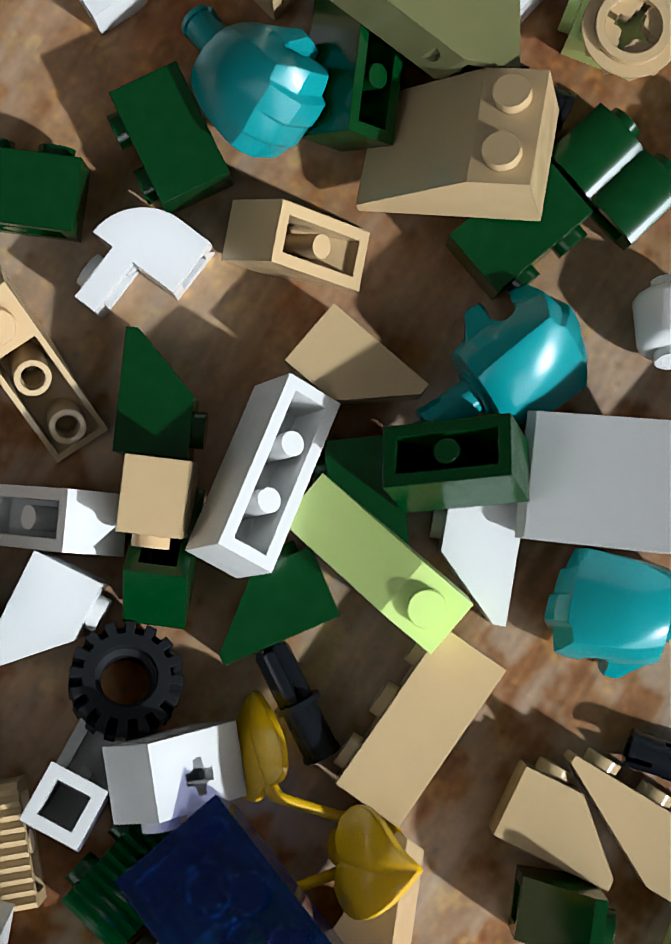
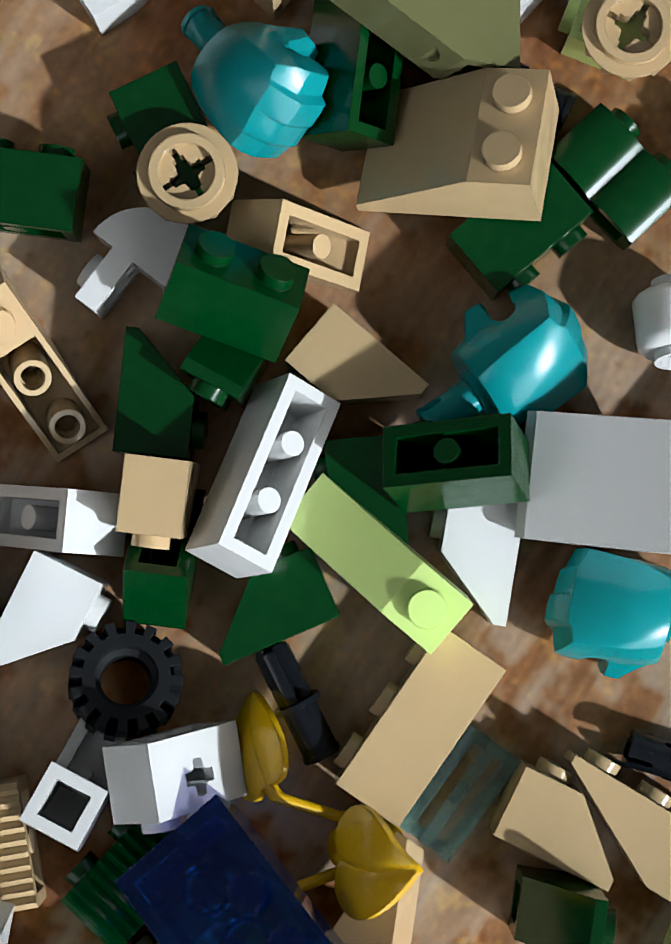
none -> tan gear [136,123,239,225]
none -> dark green brick [155,223,310,363]
none -> dark green slope [180,336,271,412]
none -> clear light blue tile [399,724,521,863]

